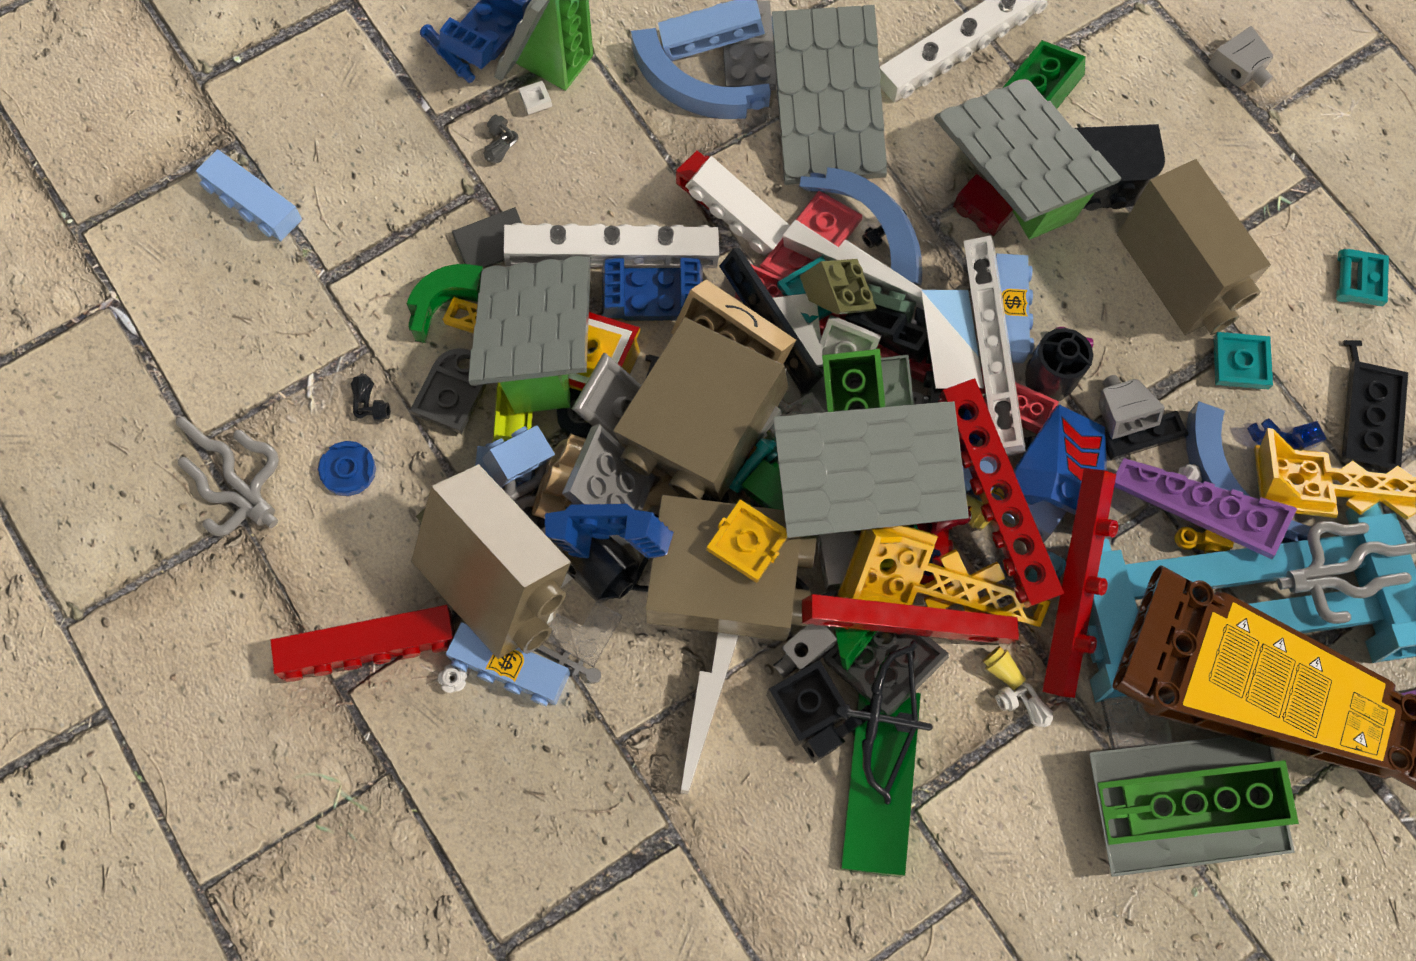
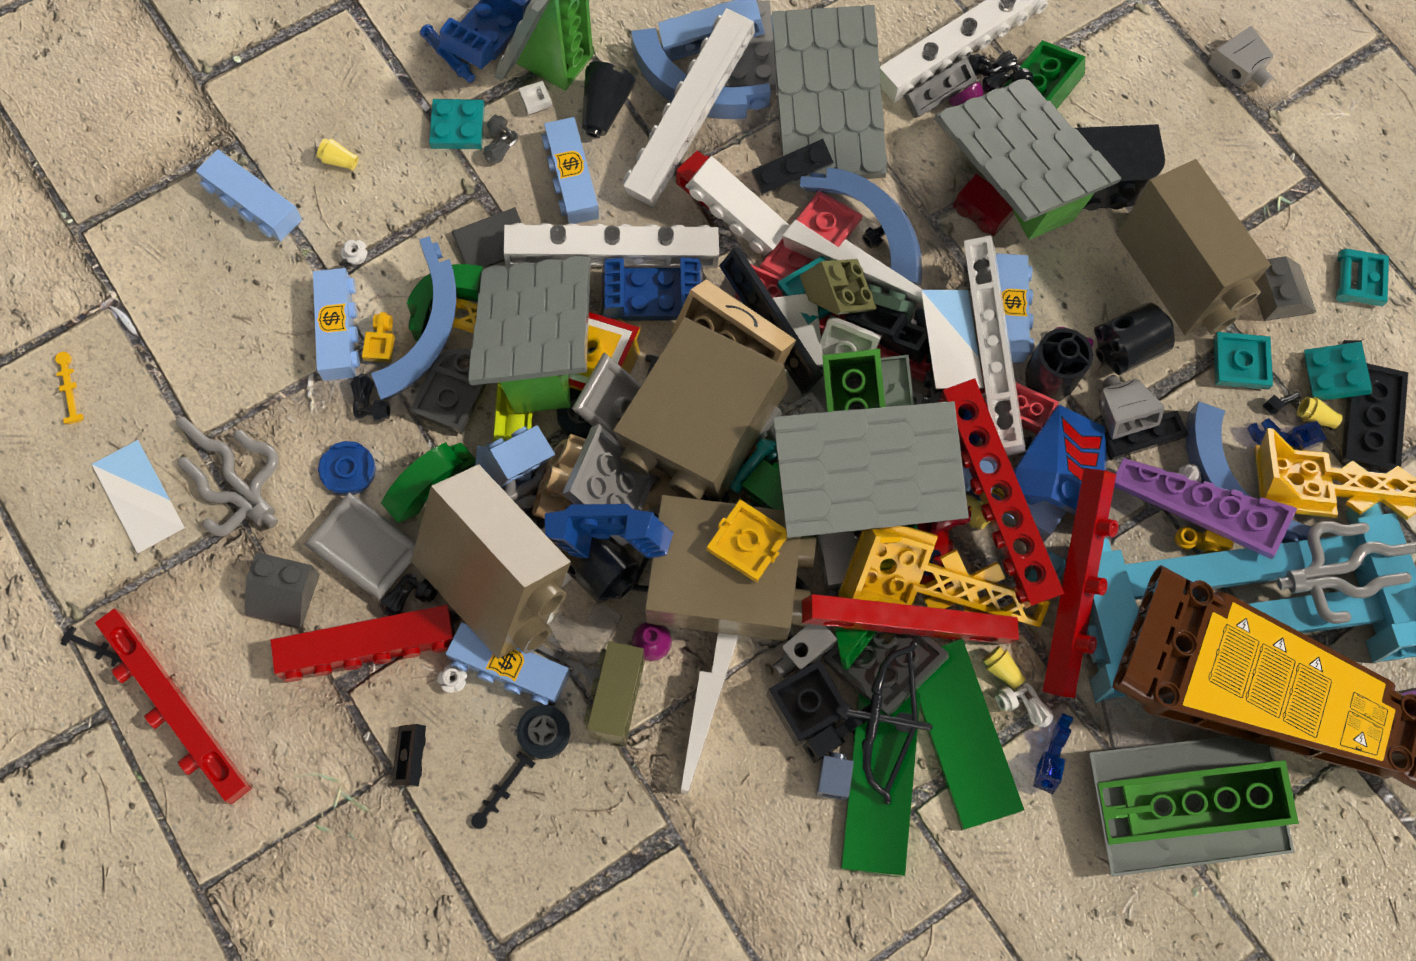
none -> yellow piece [55,352,84,424]
none -> black piece [60,626,123,667]
none -> sticker [91,440,185,554]
none -> red piece [95,608,252,804]
none -> dark grey slope [244,552,320,629]
none -> light grey piece [304,492,416,601]
none -> light blue brick [313,268,360,381]
none -> light yellow cone [317,139,359,171]
none -> white plate [341,240,367,265]
none -> yellow plate [362,312,395,363]
none -> medium blue arch [371,236,456,400]
none -> black piece [380,574,438,616]
none -> green arch [381,442,476,523]
none -> black plate [391,724,426,788]
none -> teal plate [429,99,485,149]
none -> black piece [471,751,536,829]
none -> black wheel [517,705,571,759]
none -> light blue brick [541,117,599,224]
none -> black cone [582,61,635,138]
none -> olive brick [584,641,645,746]
none -> white piece [623,8,755,208]
none -> magenta brick [632,622,672,661]
none -> black plate [751,139,834,196]
none -> sand blue brick [816,752,854,801]
none -> dark grey plate [903,57,977,118]
none -> green arch [916,638,1024,831]
none -> magenta brick [949,82,983,107]
none -> black piece [968,50,1017,76]
none -> black piece [982,64,1034,93]
none -> clear blue piece [1033,713,1073,794]
none -> black cylinder [1094,302,1175,375]
none -> dark grey slope [1255,256,1316,321]
none -> black hand [1262,393,1300,415]
none -> light yellow cone [1297,397,1342,429]
none -> teal plate [1303,342,1372,401]

